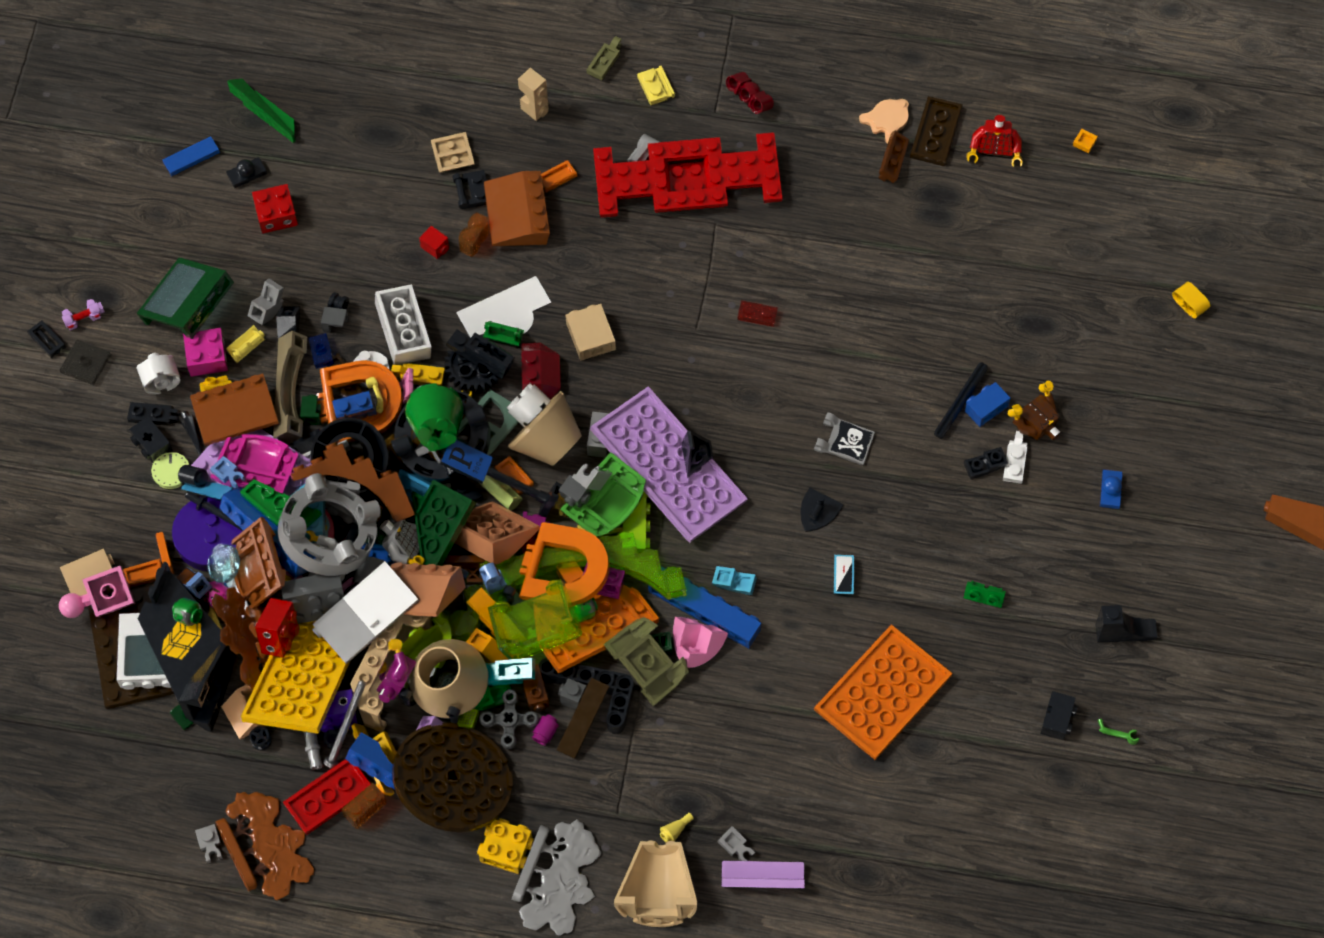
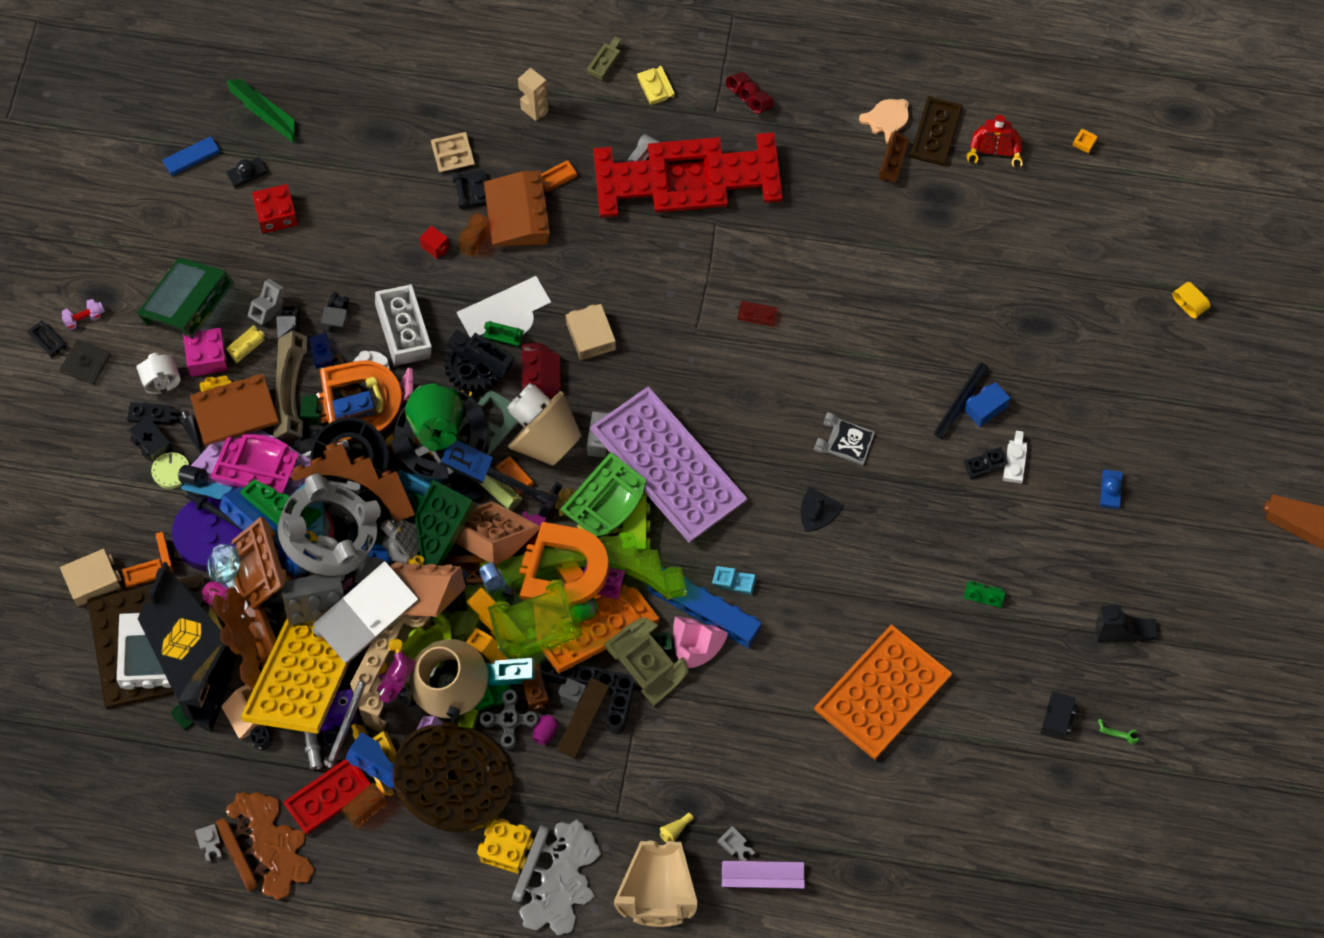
bright pink brick [59,566,136,618] -> none
green head [172,598,203,626] -> none
medium blue leg [176,567,212,599] -> none
medium blue plate [210,456,245,488] -> none
red piece [255,598,300,658] -> none
yellow hinge [391,363,445,386] -> none
dark grey brick [559,475,591,508] -> none
light grey hinge [572,464,612,491] -> none
black slope [681,430,714,478] -> none
slope [834,555,854,594] -> none
reddish brown torso [1008,381,1061,441] -> none

